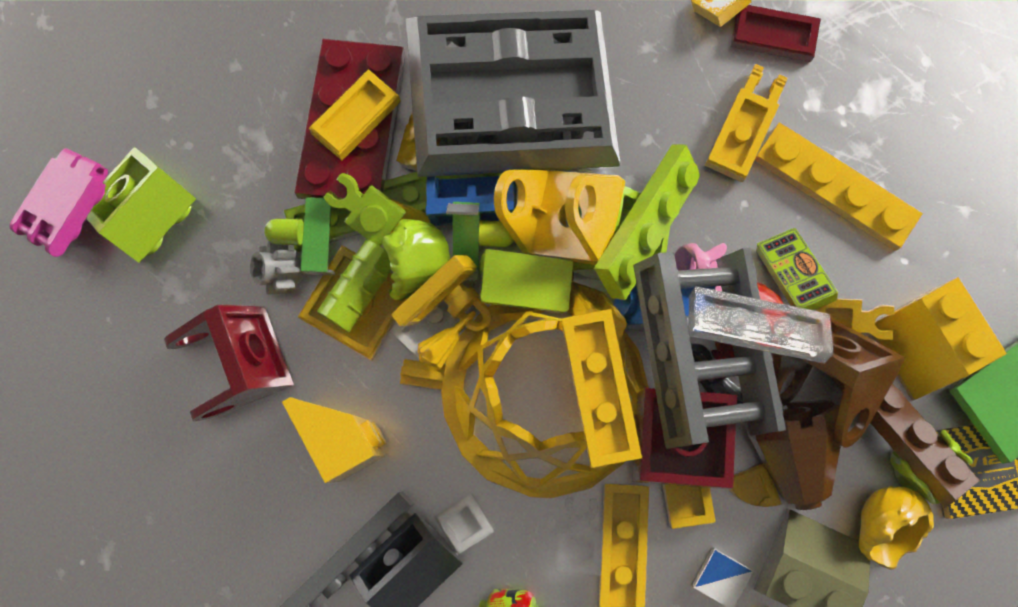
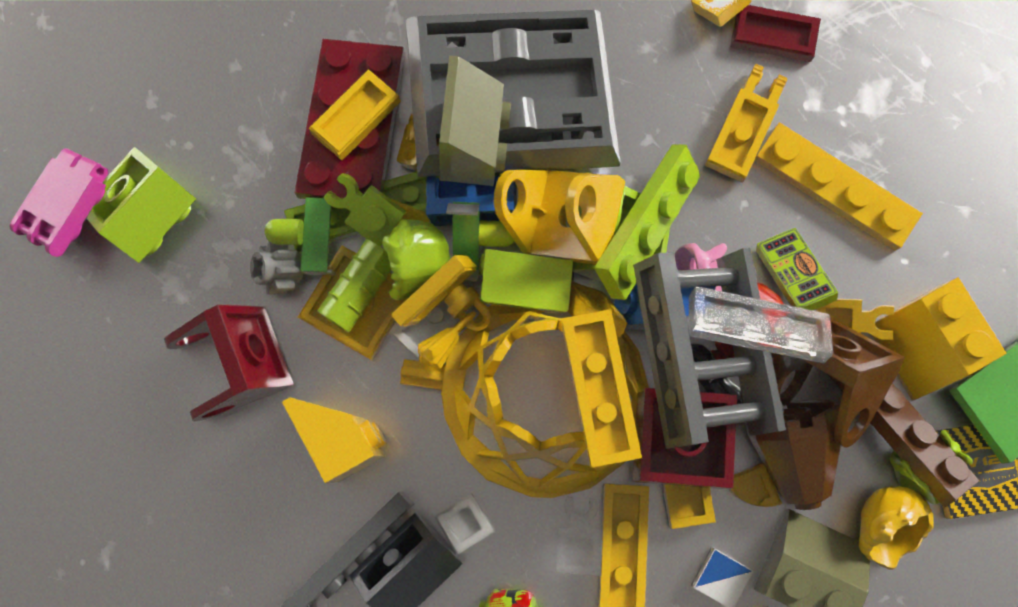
none -> slope [439,55,511,186]

